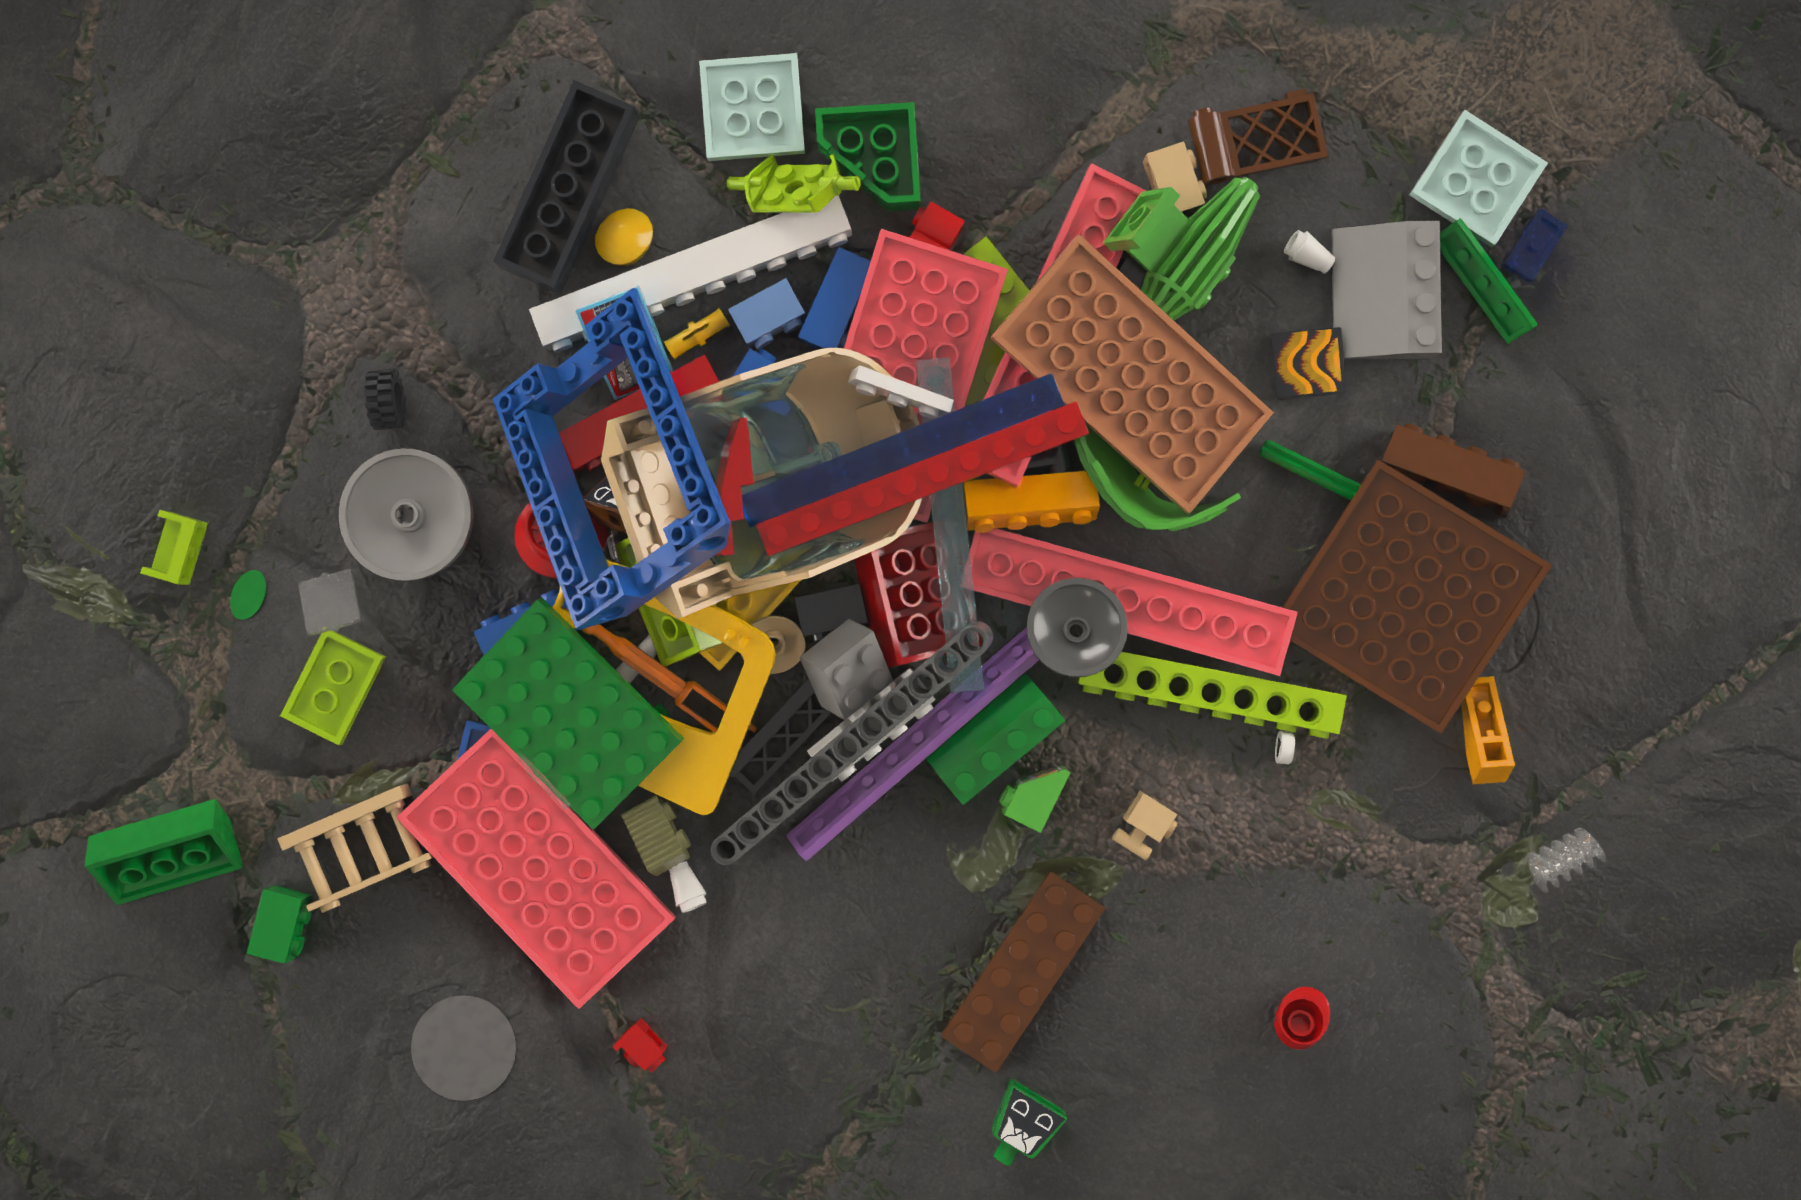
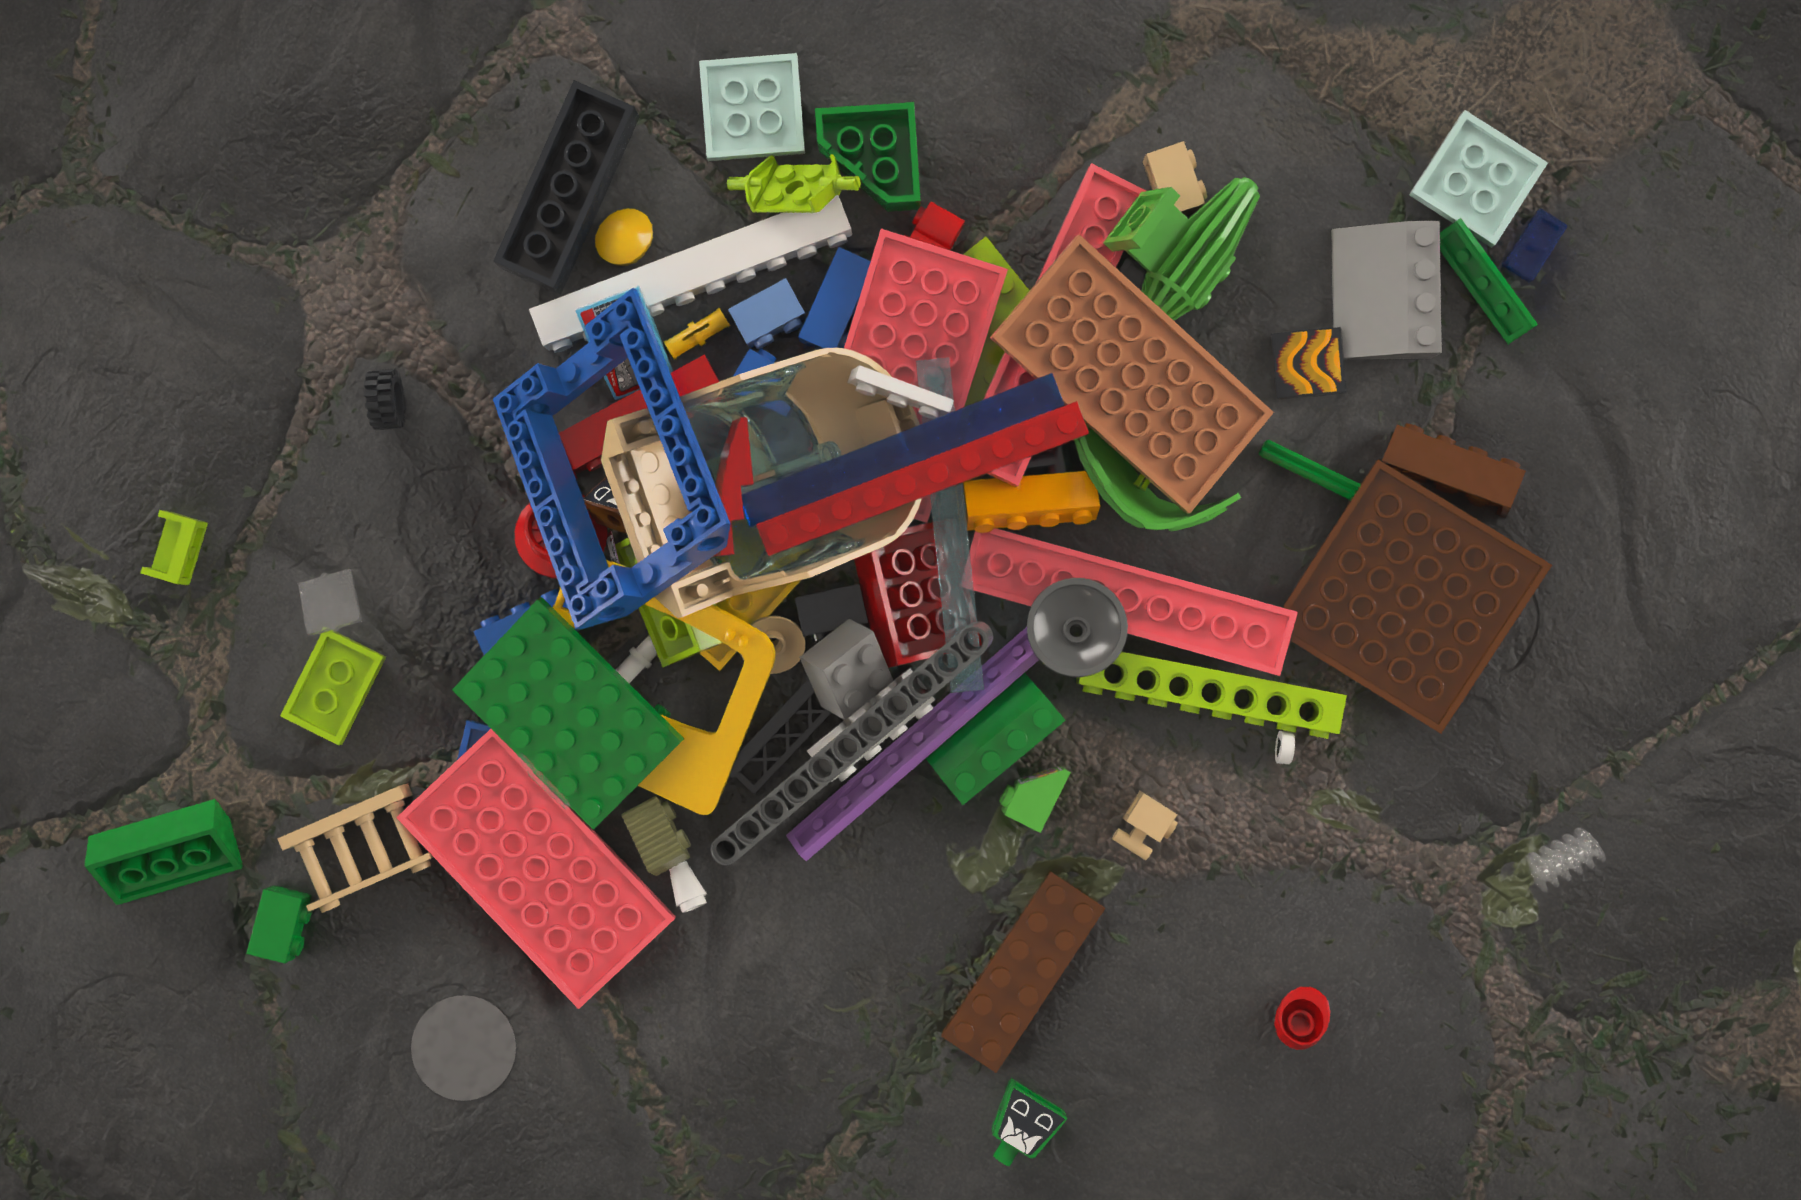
green sticker [230,570,266,620] -> none
light grey dish [339,448,474,581] -> none
orange piece [581,624,758,752] -> none
red brick [612,1018,667,1073] -> none
reddish brown piece [1188,89,1328,186] -> none
white cone [1284,230,1335,274] -> none
light orange slope [1462,676,1515,784] -> none

